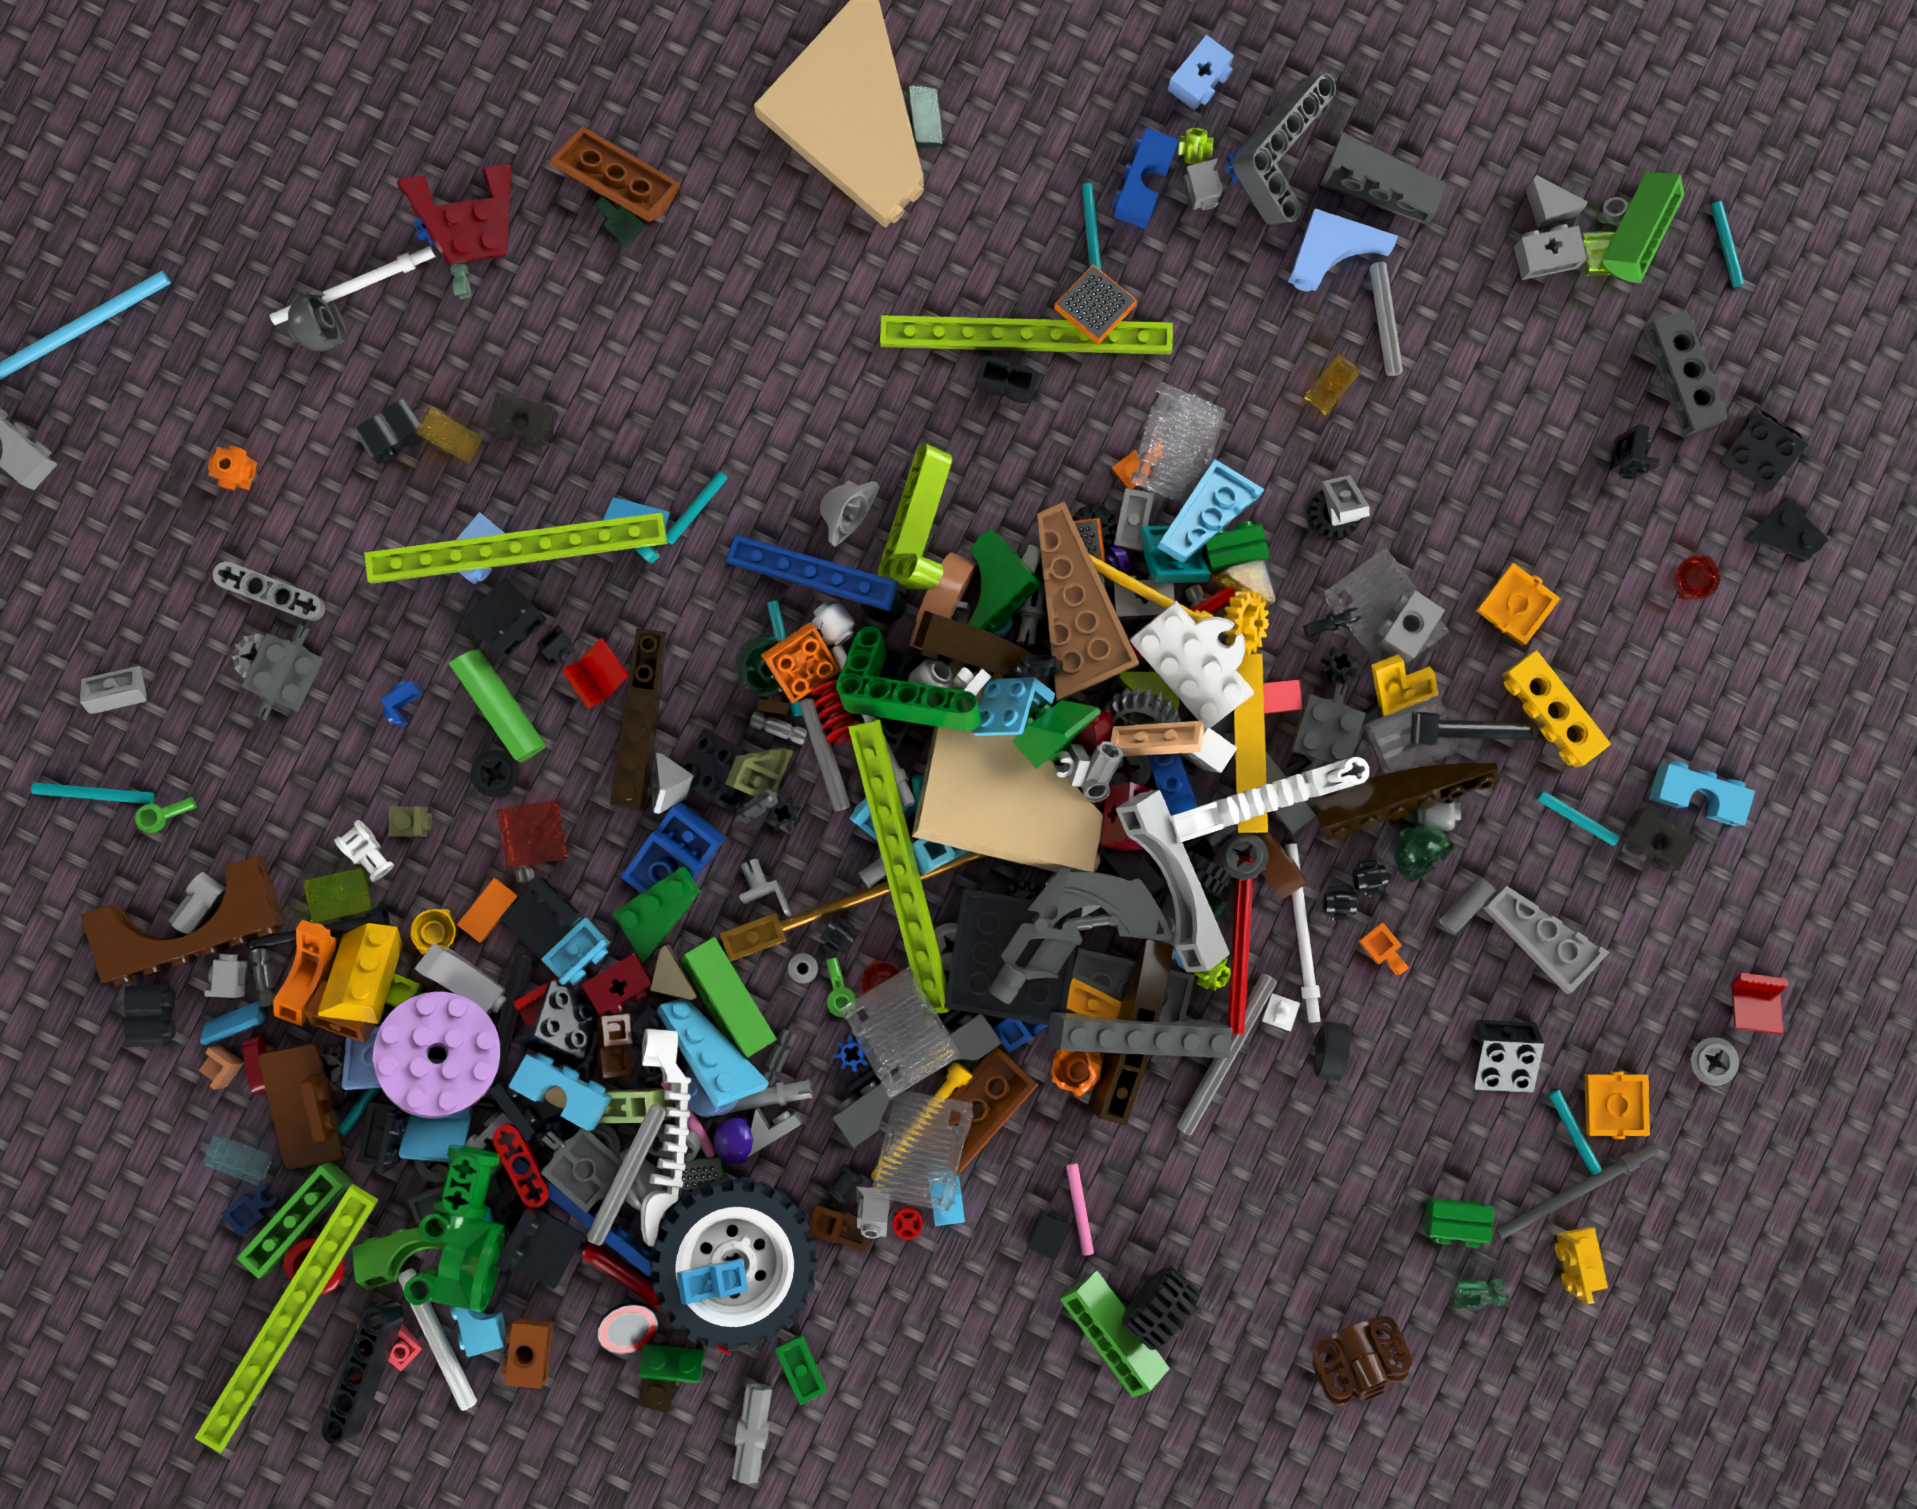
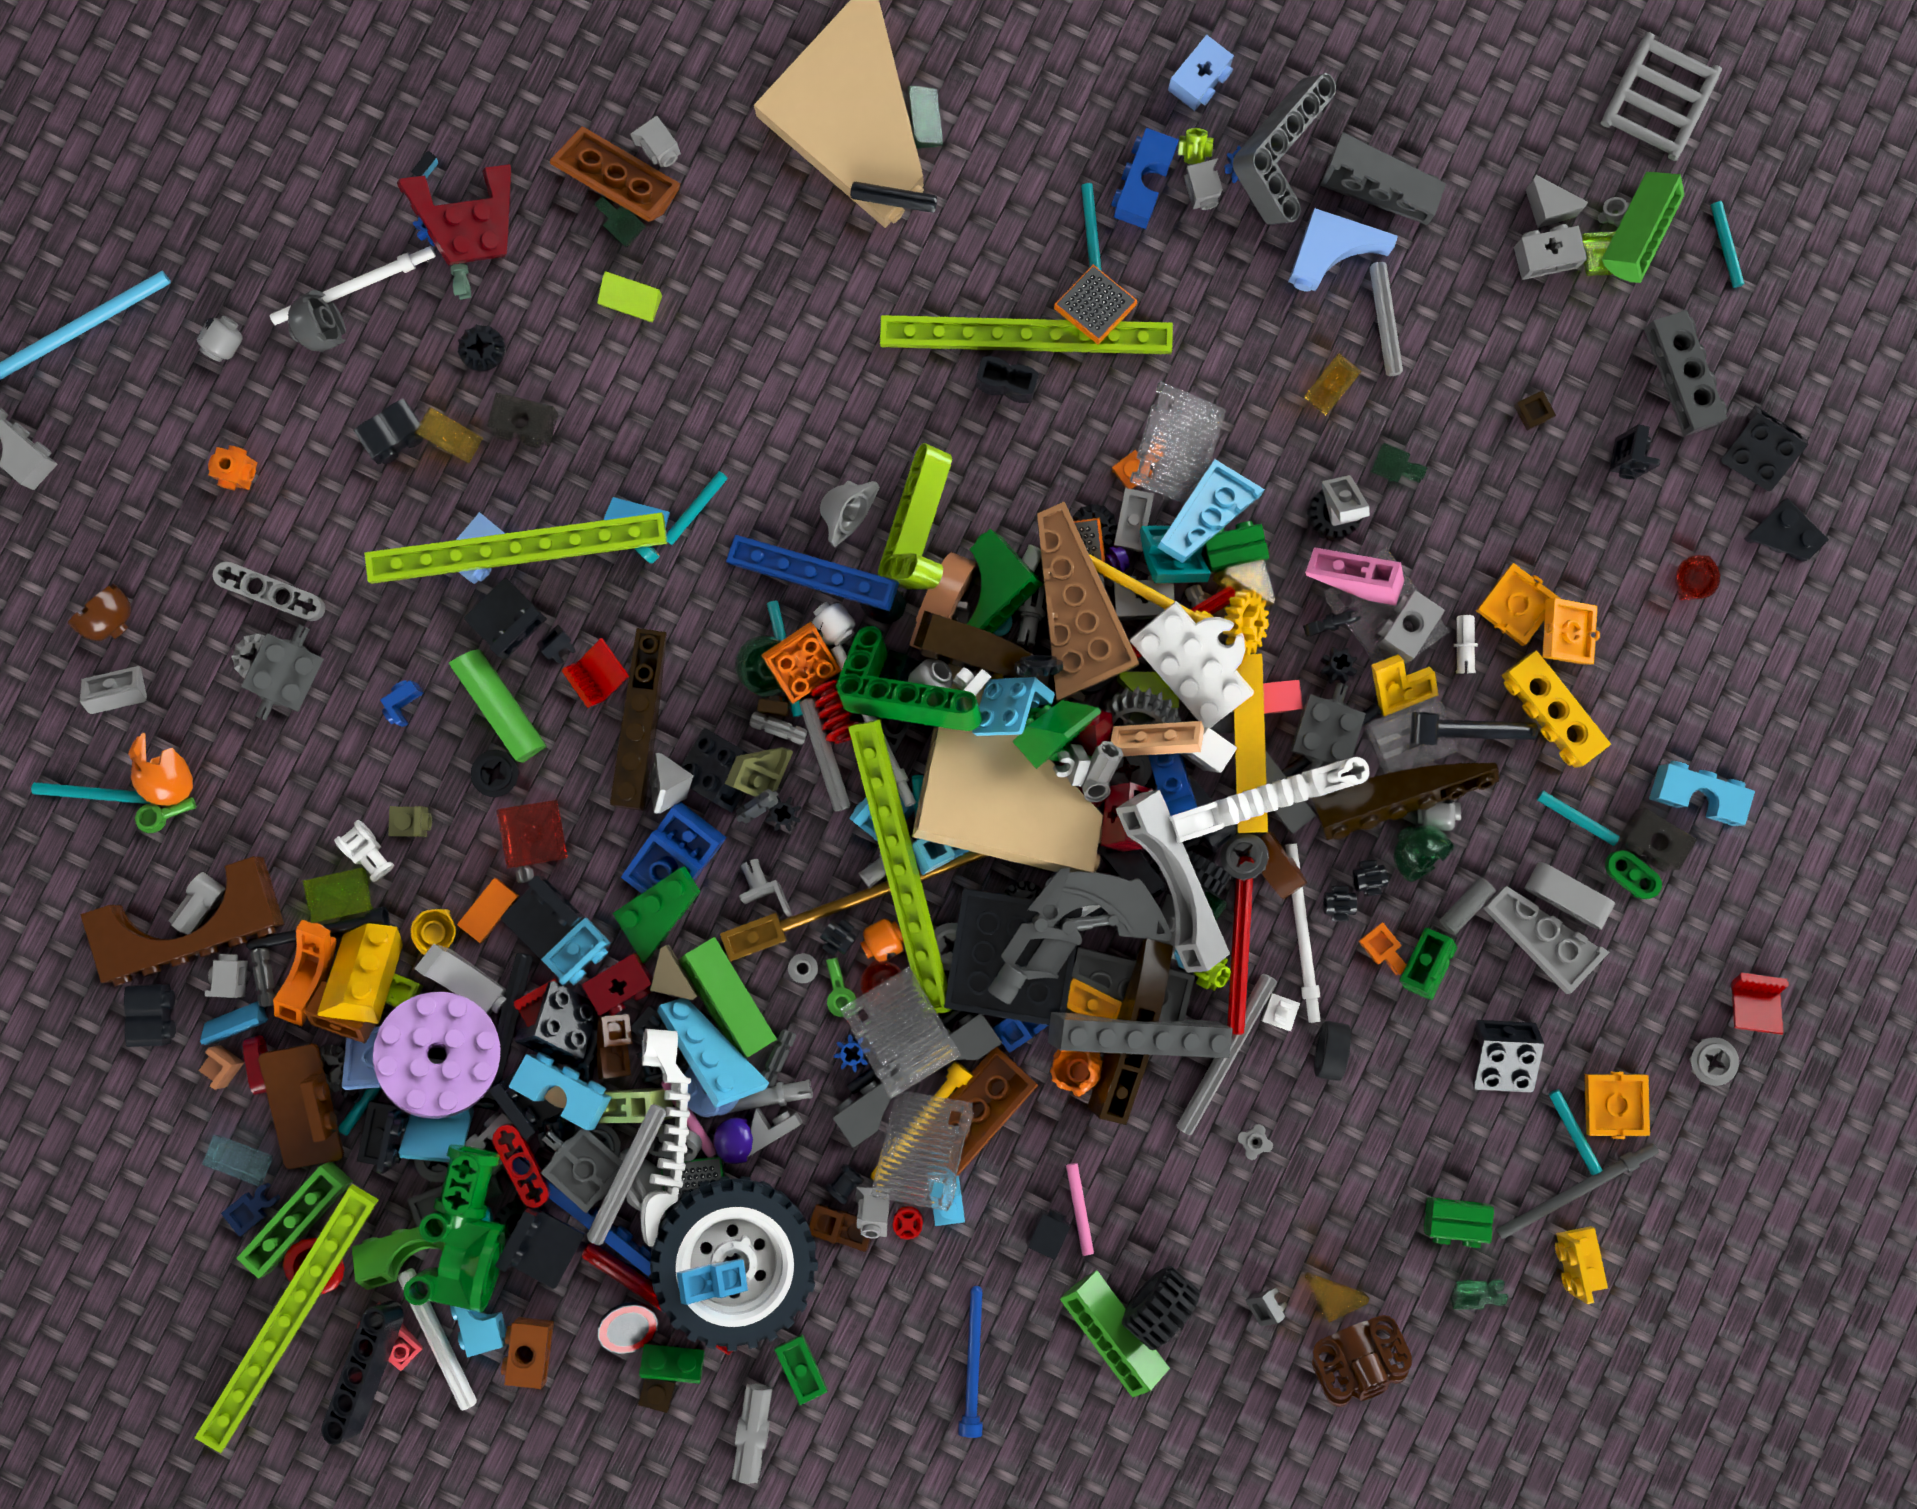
none -> reddish brown cylinder [68,583,131,641]
none -> orange helmet [128,733,193,806]
none -> light grey head [197,316,243,362]
none -> black piece [411,151,438,178]
none -> black gear [457,324,505,371]
none -> lime slope [597,271,662,323]
none -> light grey window [630,116,681,167]
none -> black axle [850,181,937,213]
none -> orange head [860,918,904,963]
none -> blue piece [958,1286,983,1438]
none -> light grey plate [1238,1124,1273,1160]
none -> dark grey tile [1245,1288,1287,1326]
none -> bright pink slope [1305,547,1404,606]
none -> clear yellow slope [1305,1272,1370,1323]
none -> clear green plate [1370,443,1428,483]
none -> green brick [1399,927,1458,1000]
none -> white axle [1454,615,1478,674]
none -> dark brown plate [1514,390,1556,431]
none -> light grey beam [1524,862,1615,930]
none -> light orange plate [1542,598,1600,665]
none -> light grey bar [1600,32,1722,161]
none -> green plate [1605,850,1662,899]

